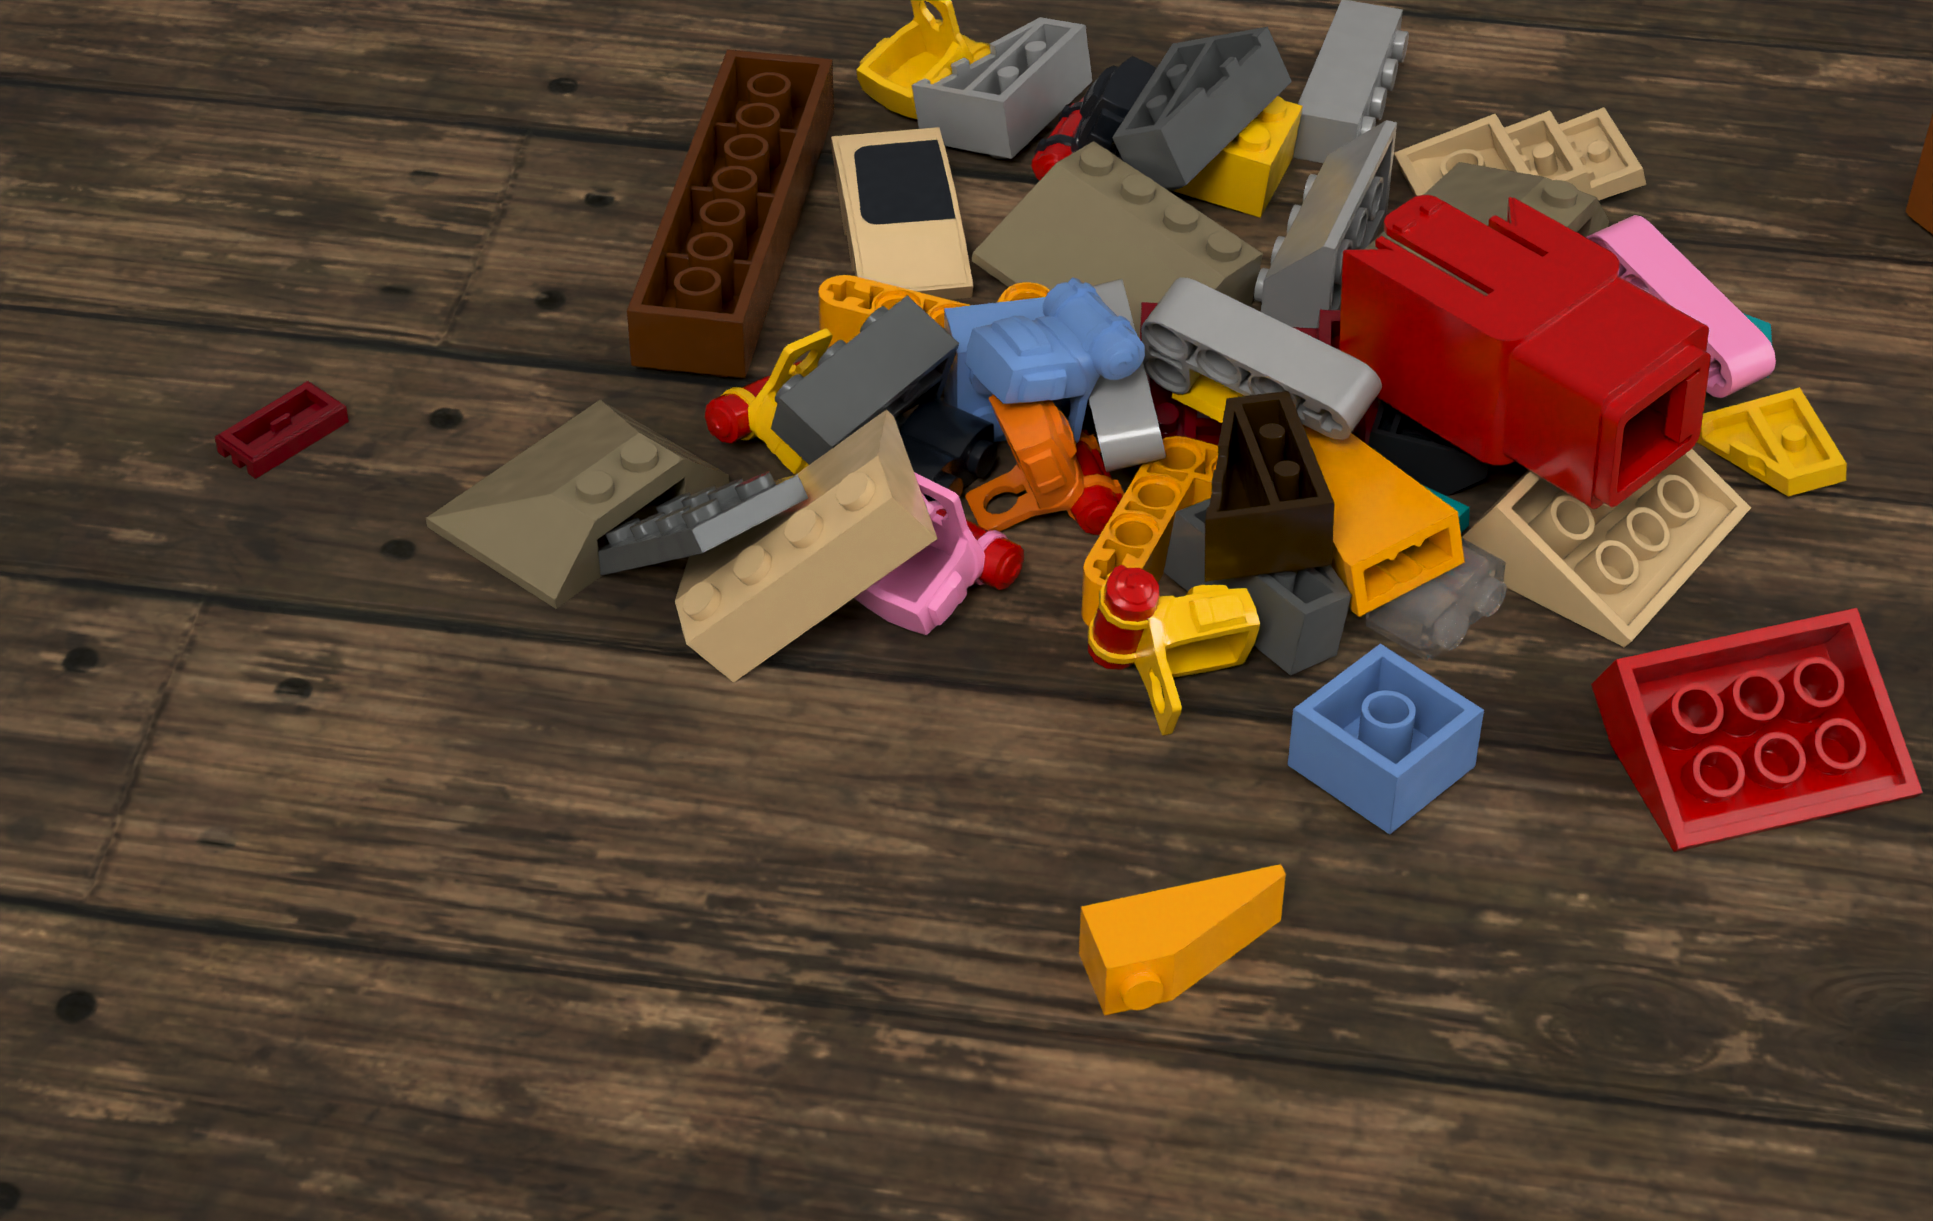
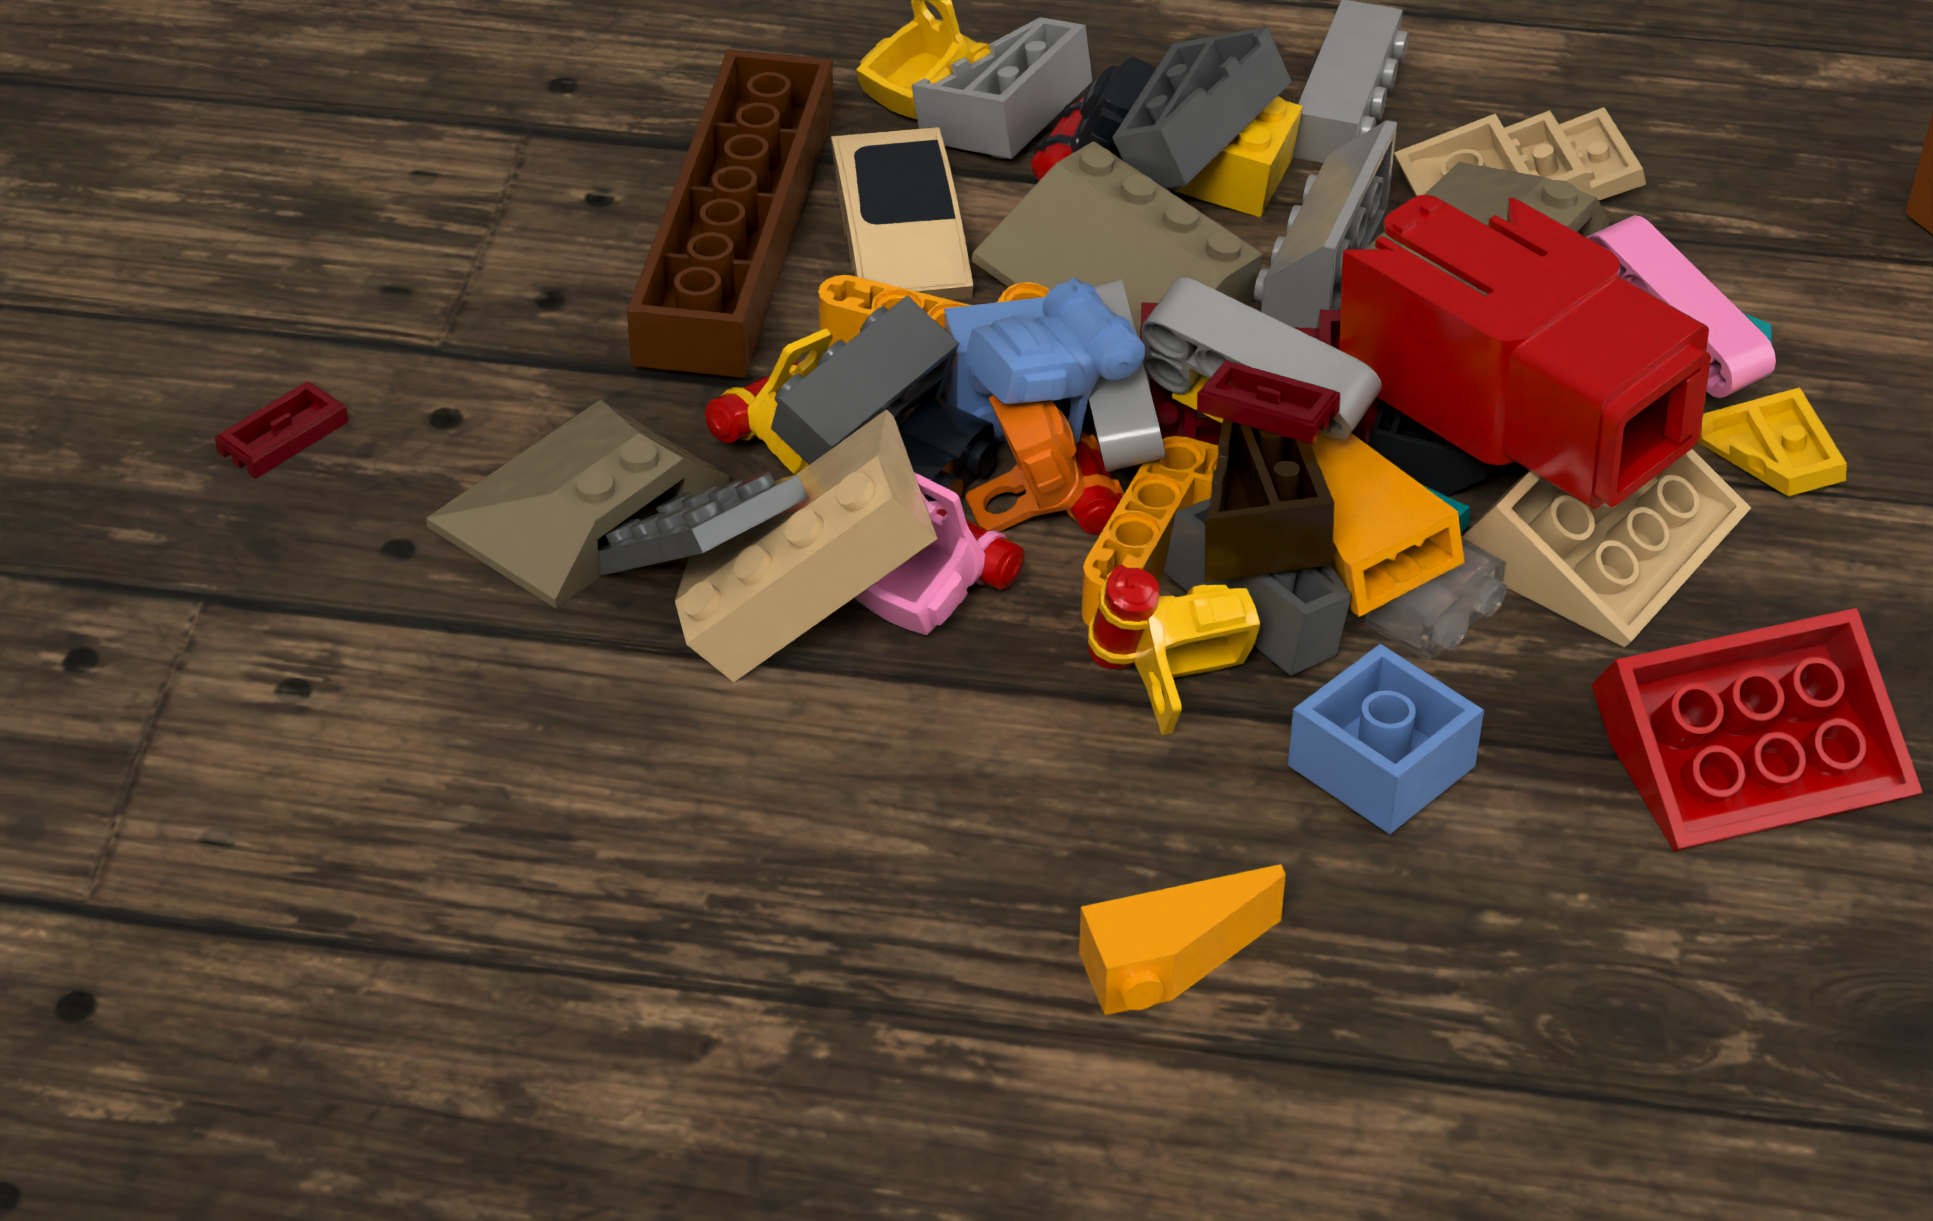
none -> dark red tile [1197,360,1340,444]

